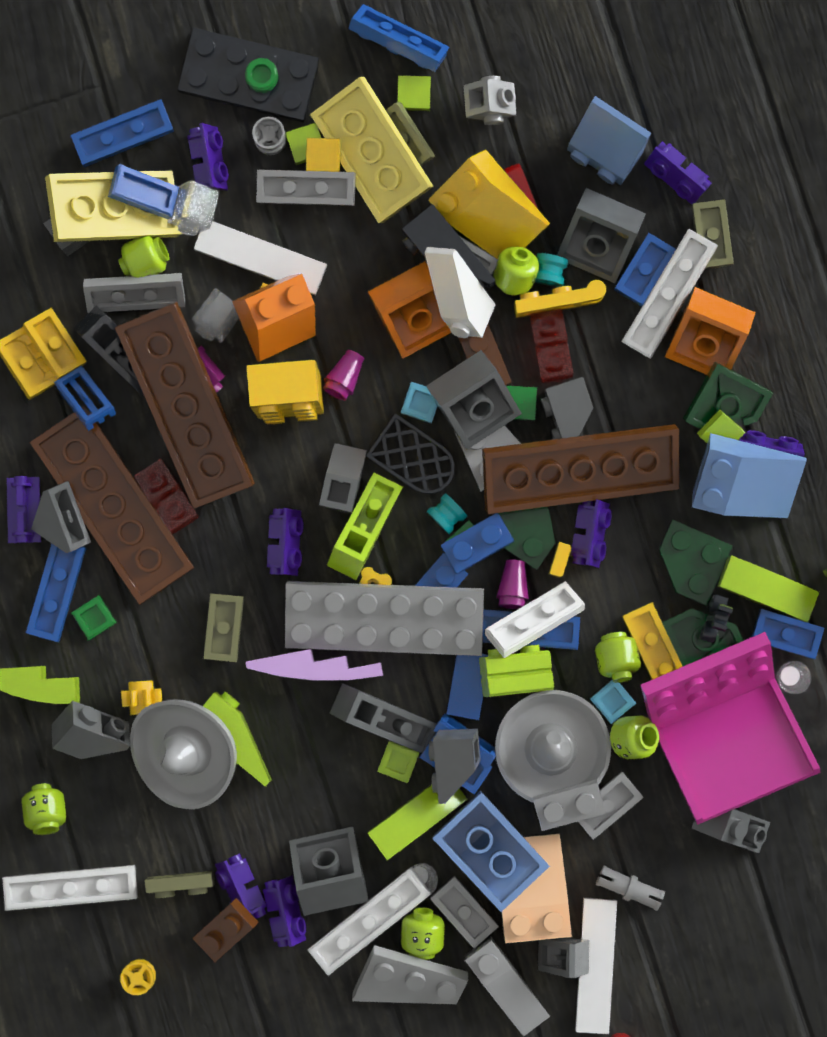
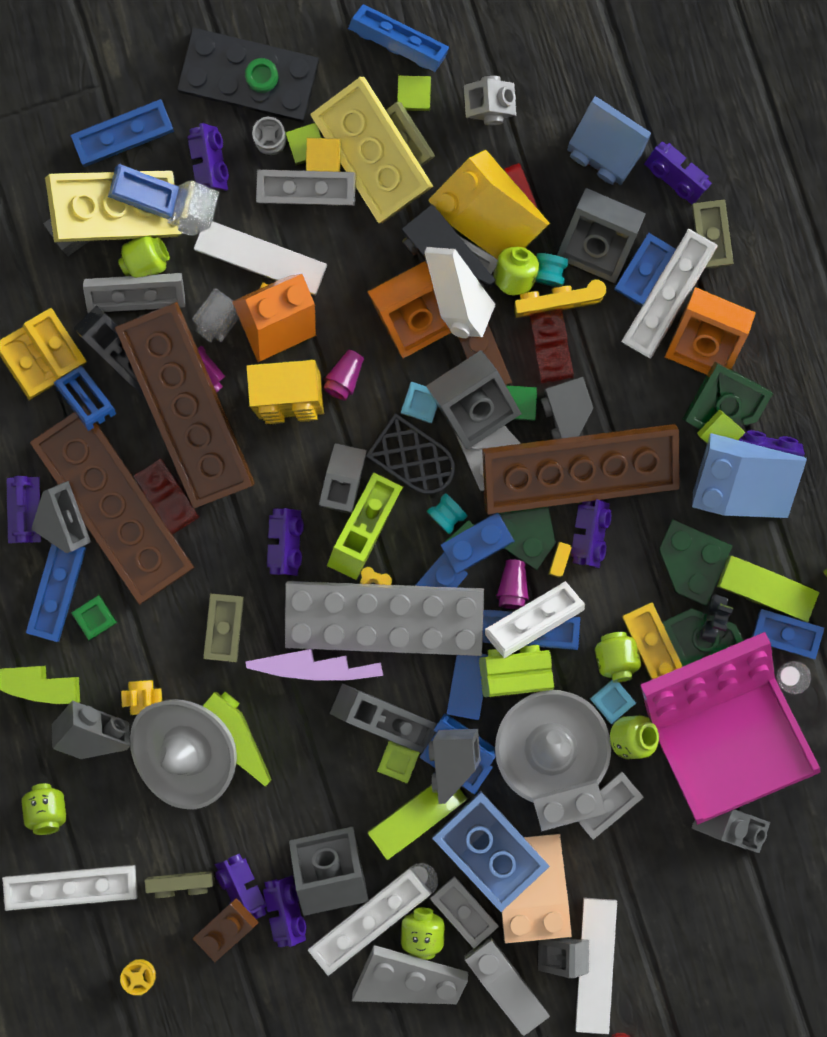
light grey pin [596,865,665,911] -> none

